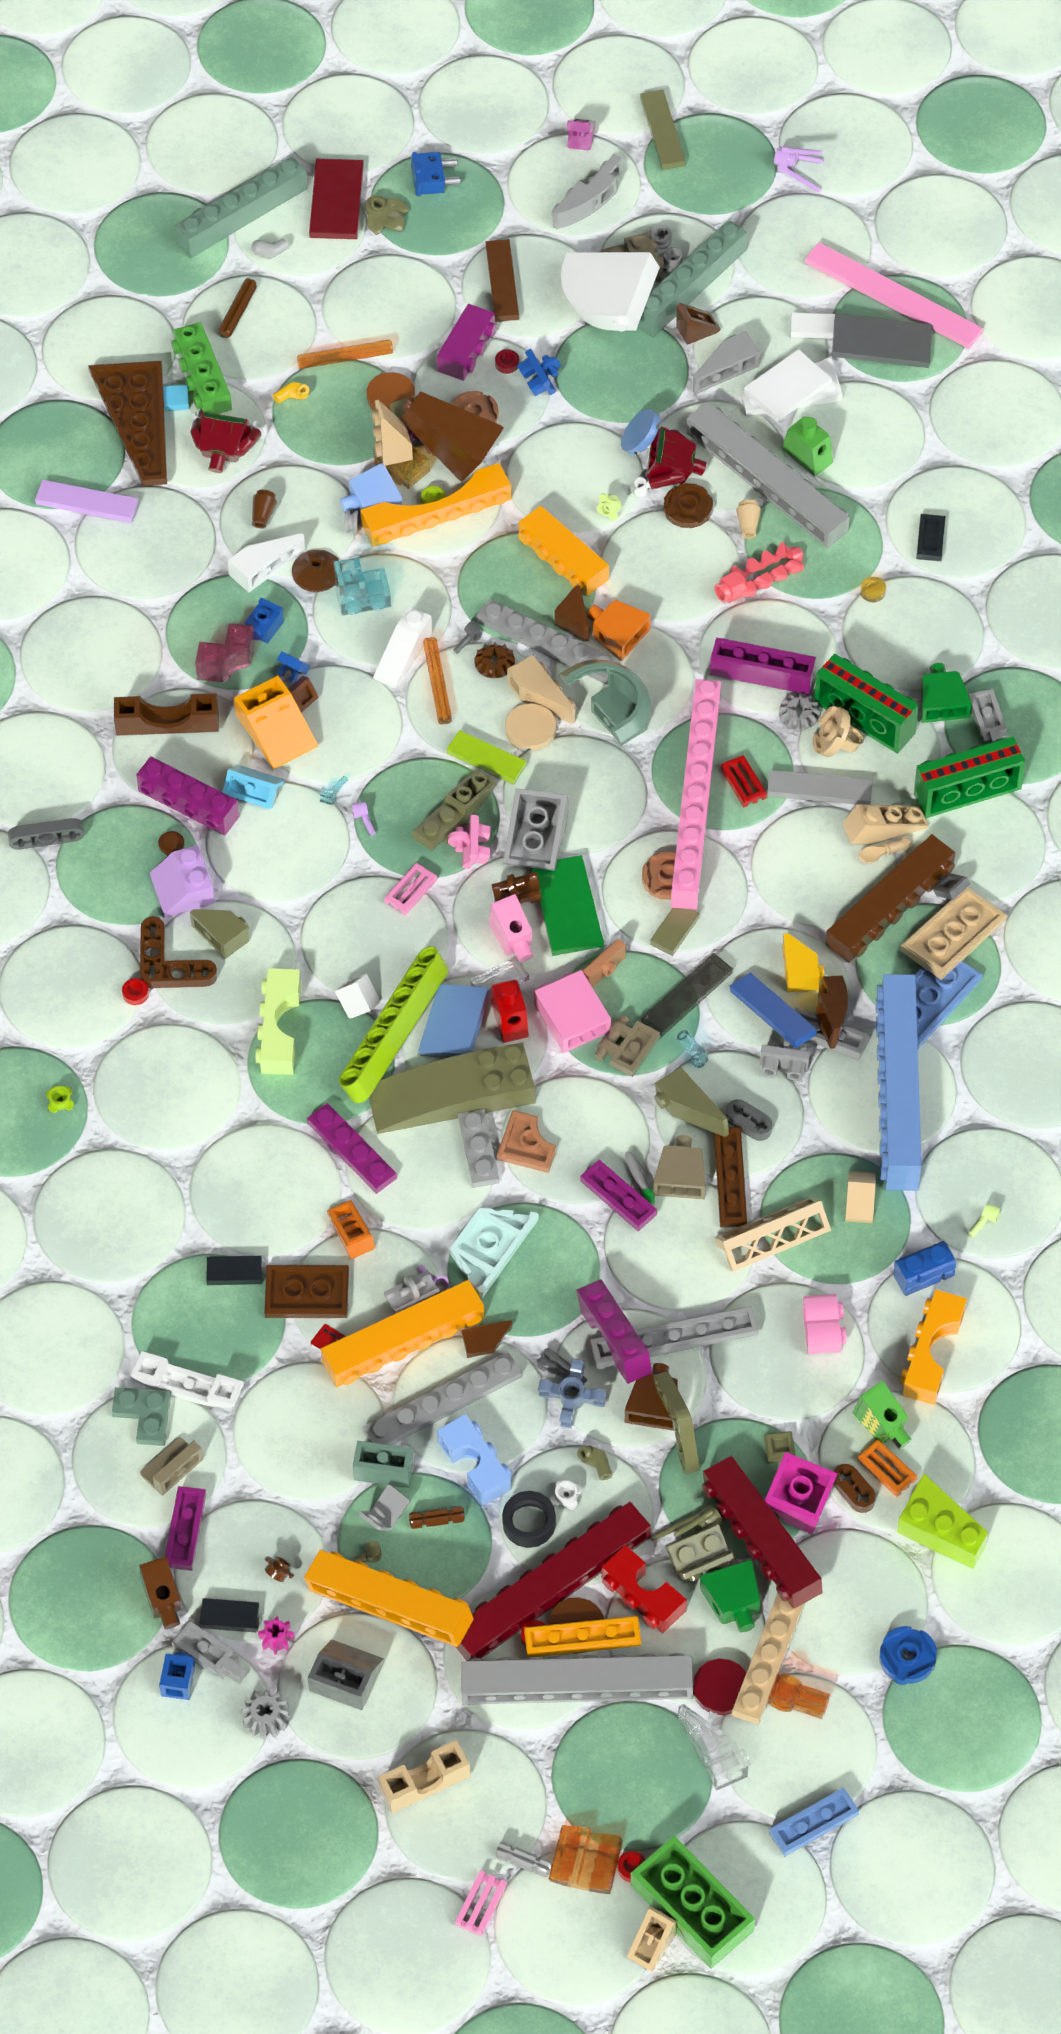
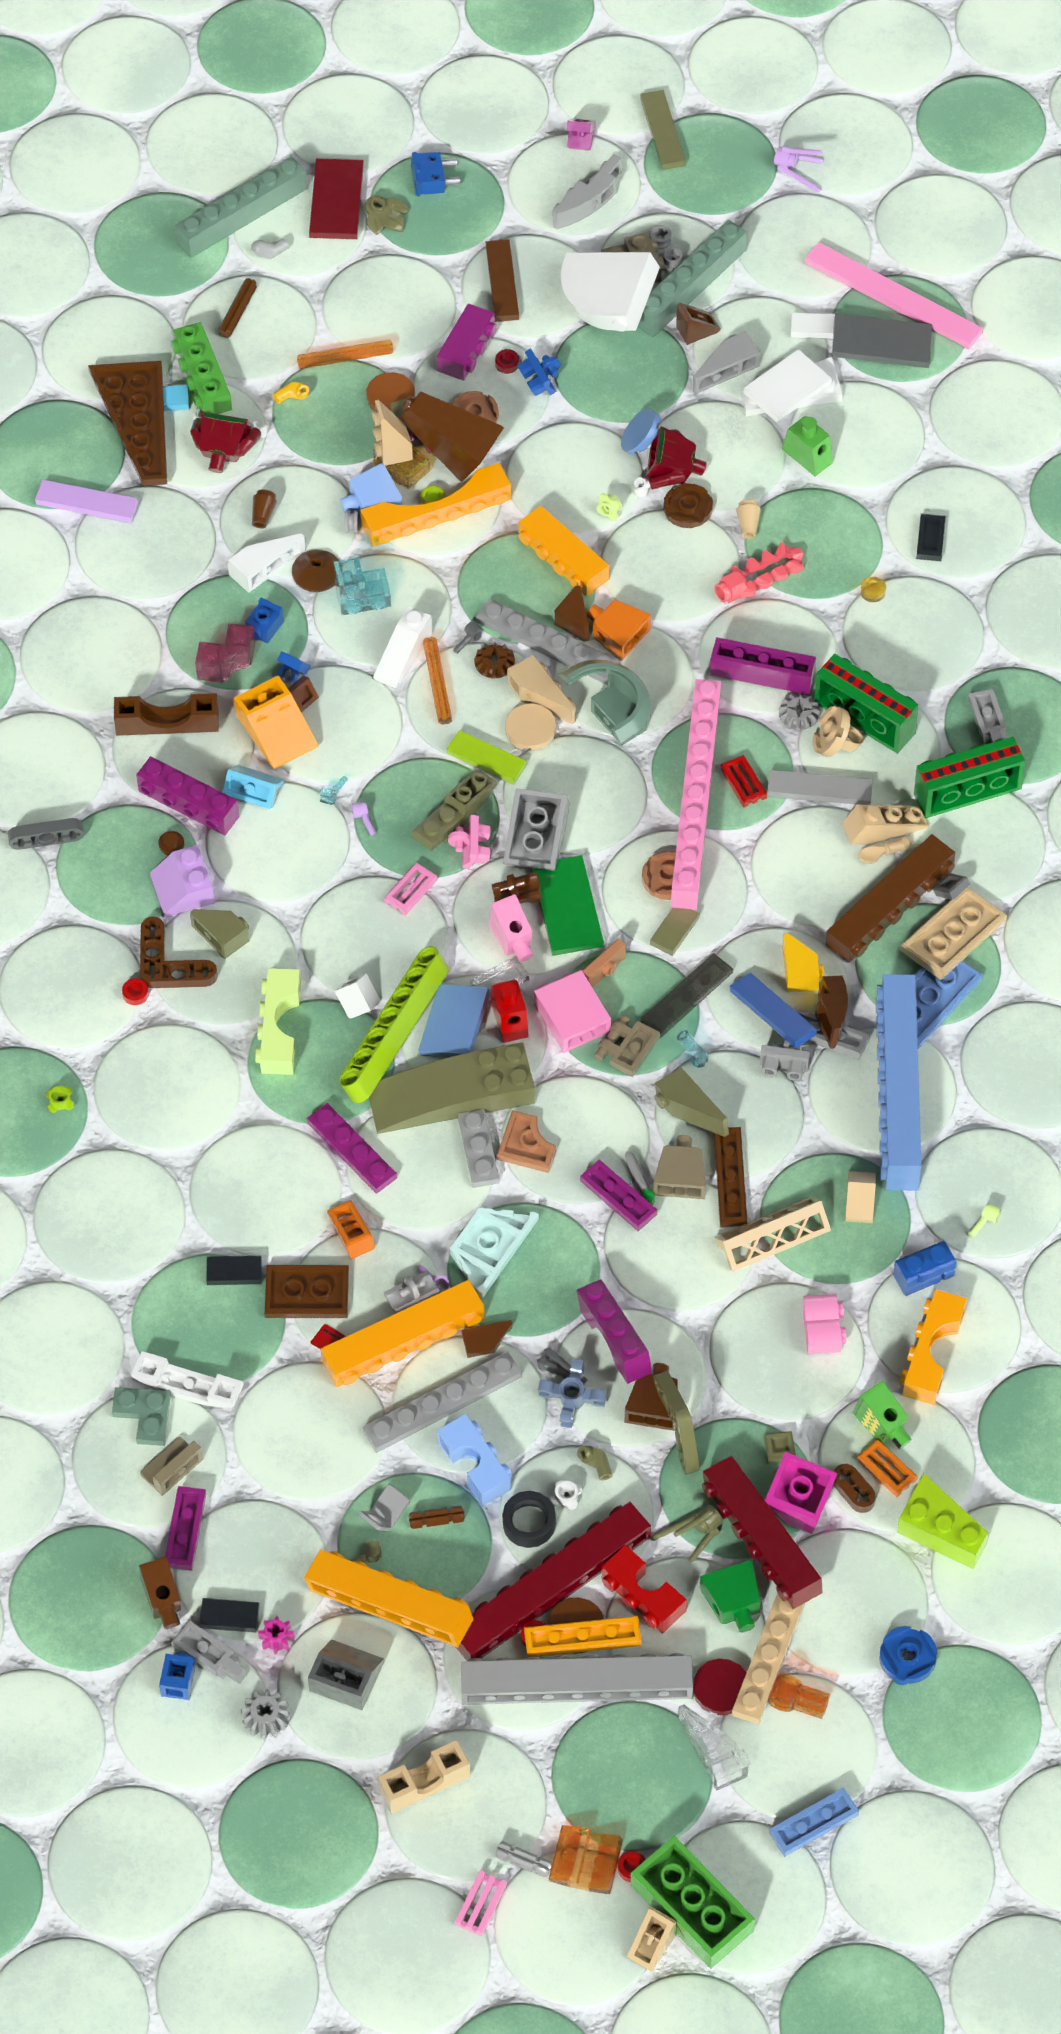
reddish brown plate [265,1556,294,1582] -> none
sand green brick [352,1440,414,1488] -> none
light grey plate [590,1306,758,1368] -> none
bracket [665,1523,735,1582] -> none
light grey brick [687,402,849,548] -> none
dark grey beam [726,1099,772,1141] -> none
green torso [921,663,972,723] -> none

